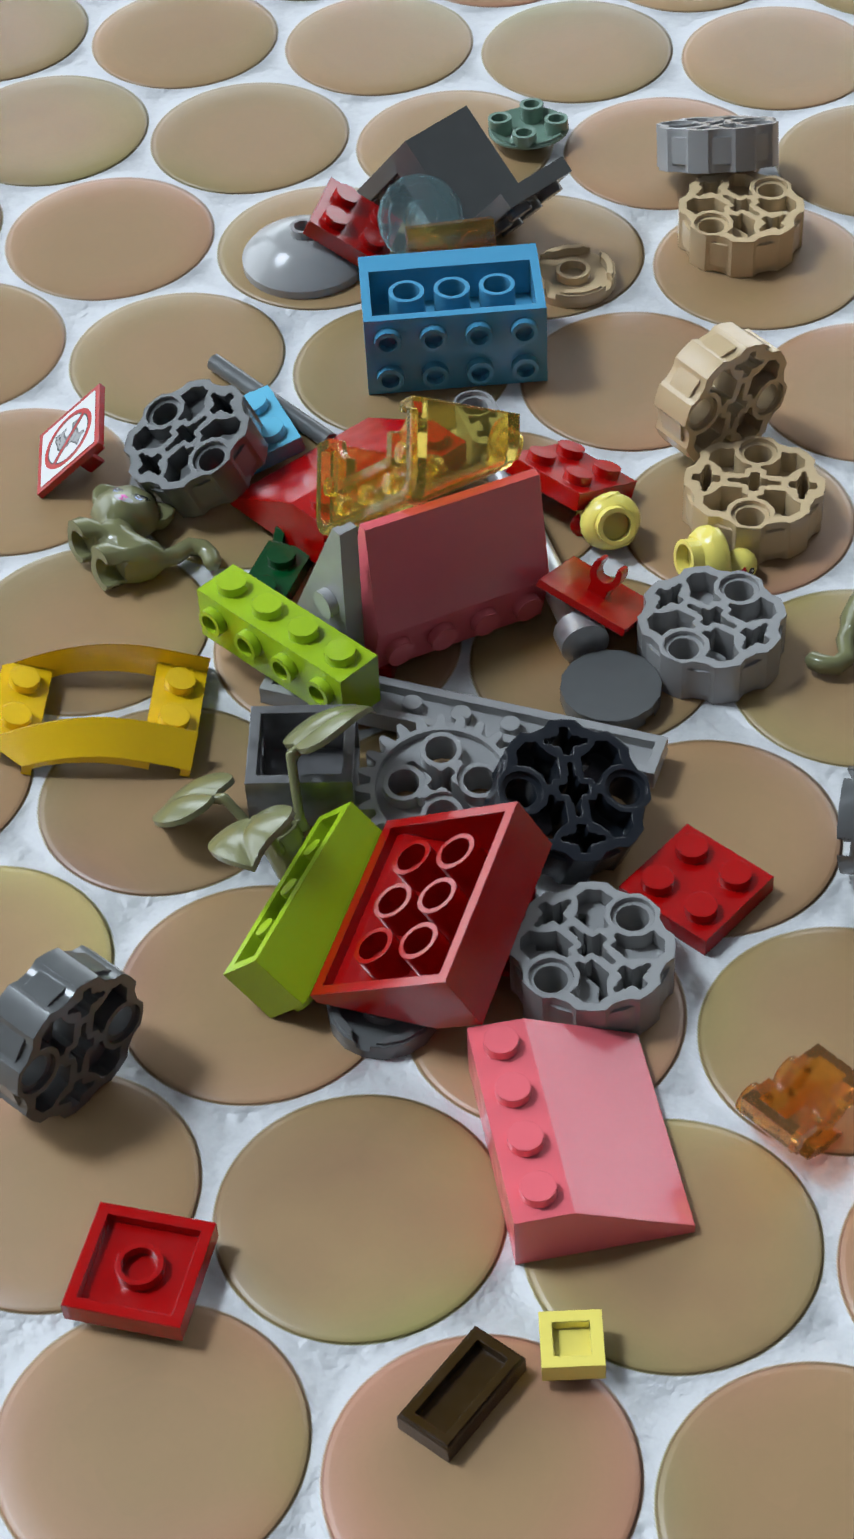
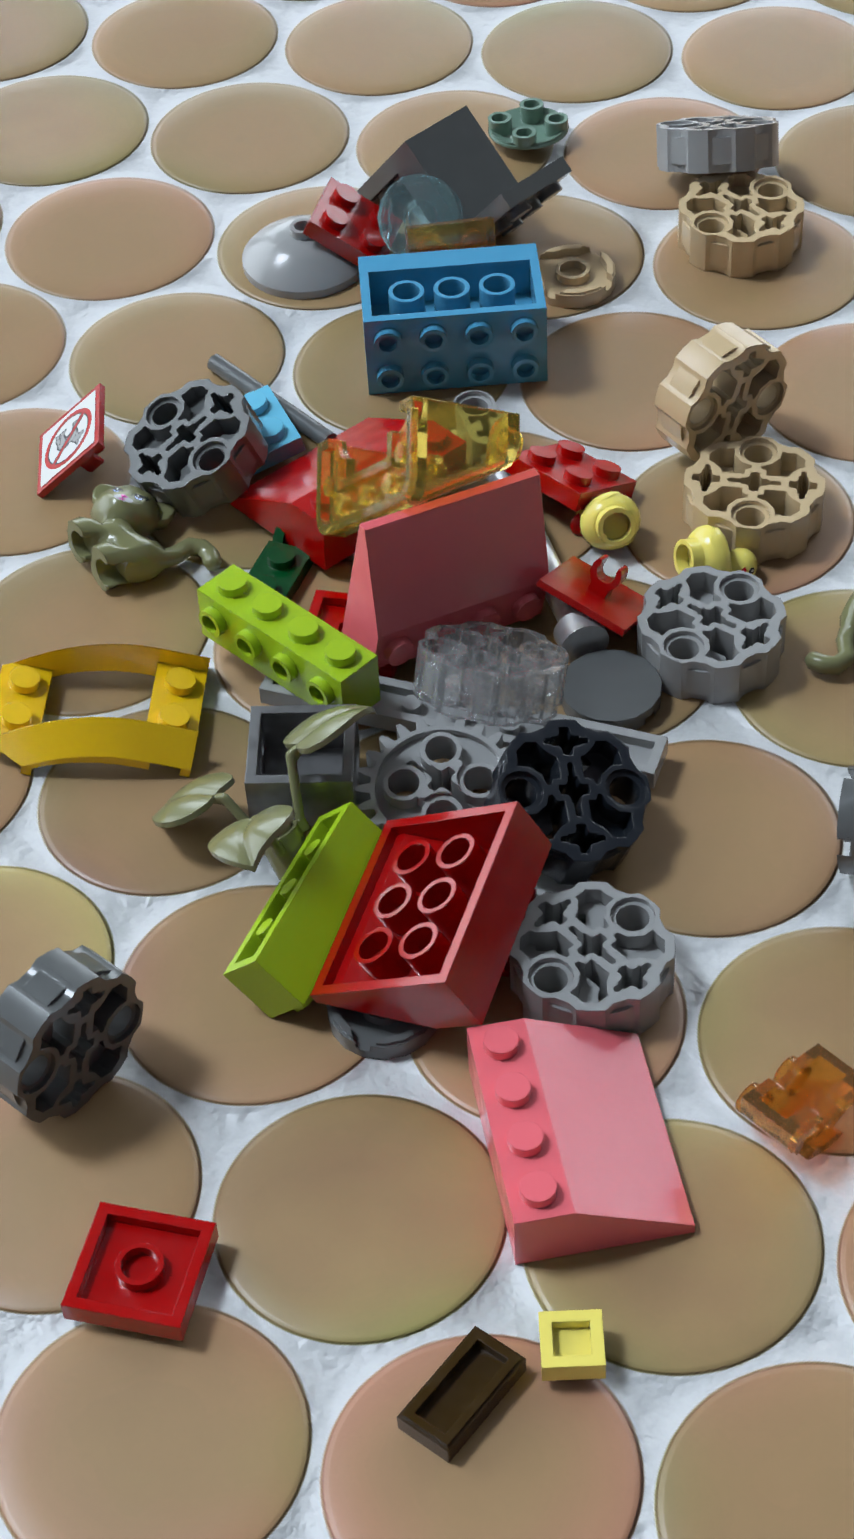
light grey wing [297,521,365,647] -> none
red plate [619,824,774,956] -> none
none -> clear connector [413,621,569,727]

